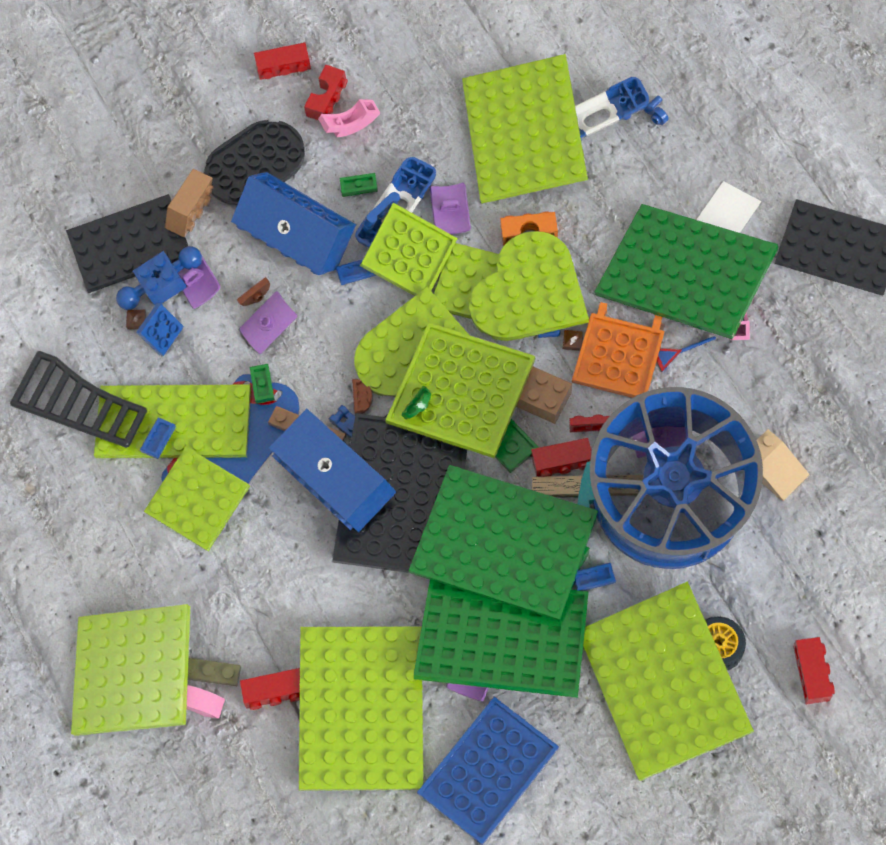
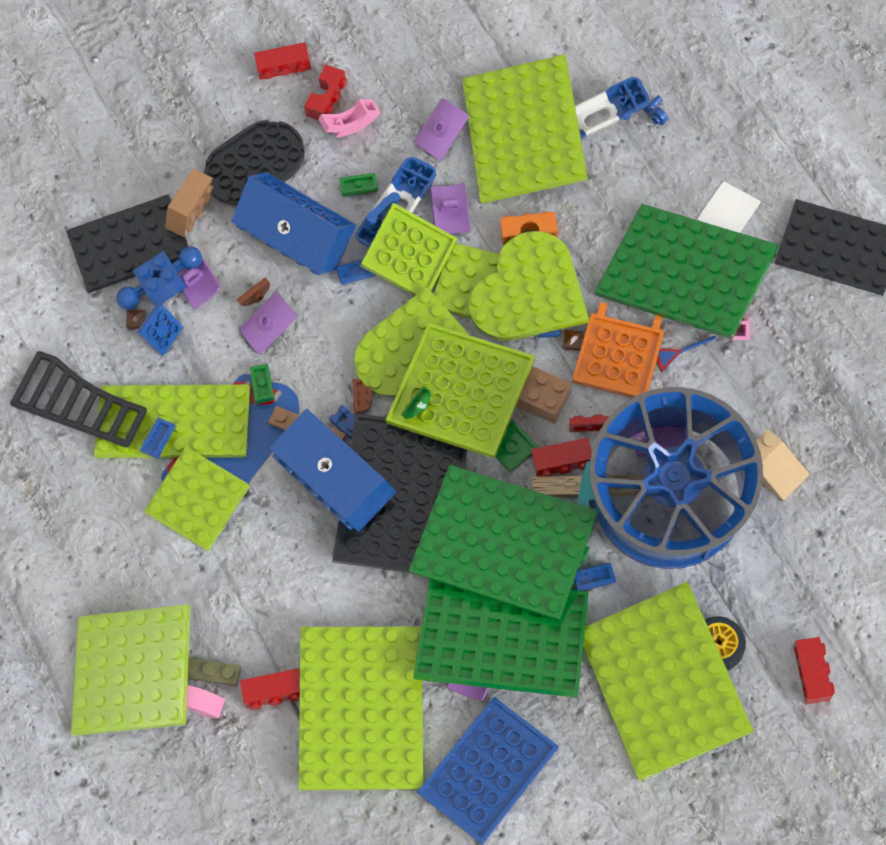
none -> medium lavender shield [414,98,469,160]

